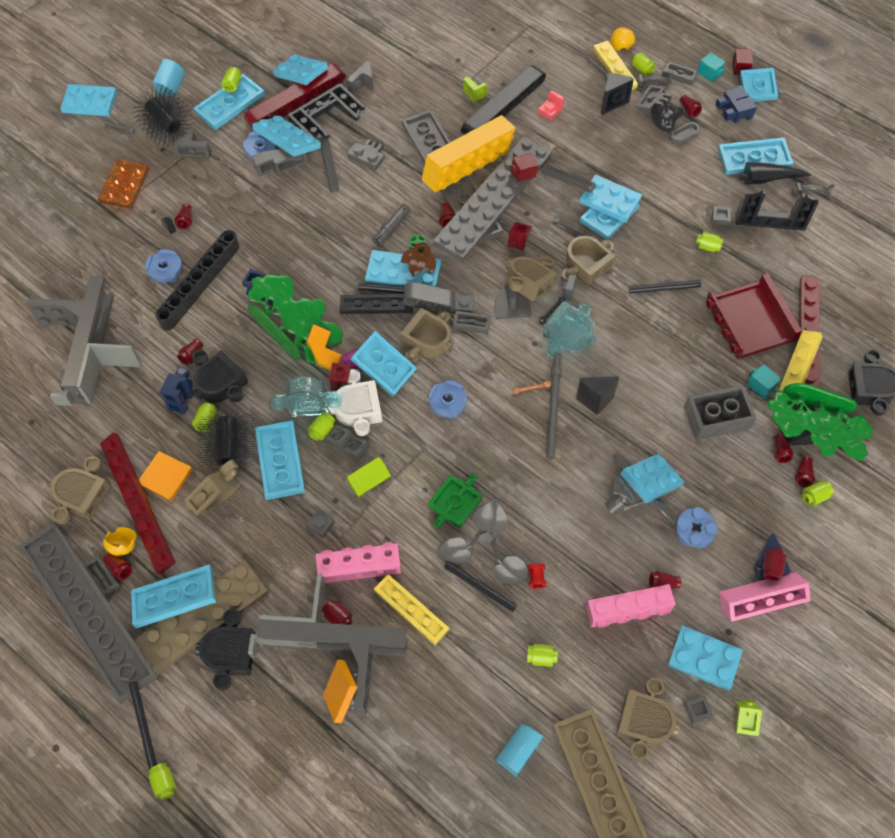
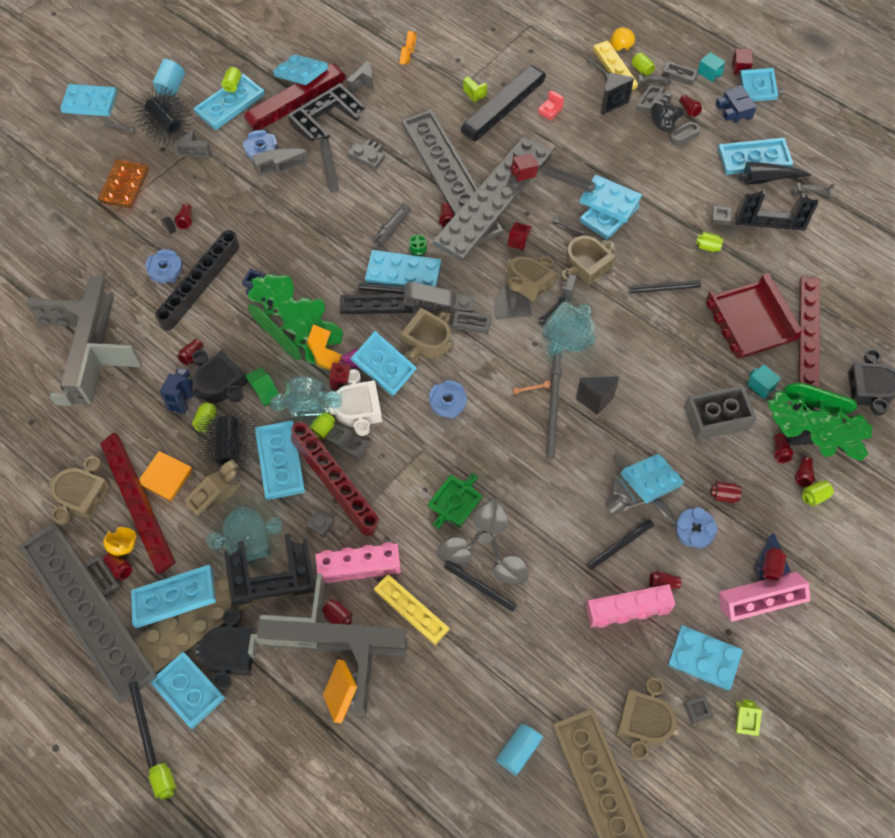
medium azure plate [253,116,321,157] -> none
lime slope [347,457,391,497] -> none
reddish brown plate [401,242,436,276] -> none
yellow brick [422,115,516,193] -> none
red bush [527,563,547,589] -> none
lime brick [527,644,558,667] -> none
light yellow plate [779,330,823,391] -> none
none -> medium azure plate [151,652,226,730]
none -> clear light blue piece [206,506,284,561]
none -> black wedge [224,534,315,606]
none -> green slope [246,367,280,407]
none -> dark red beam [291,422,379,536]
none -> light orange tile [399,31,417,65]
none -> black bar [586,519,654,570]
none -> dark red brick [710,481,742,503]

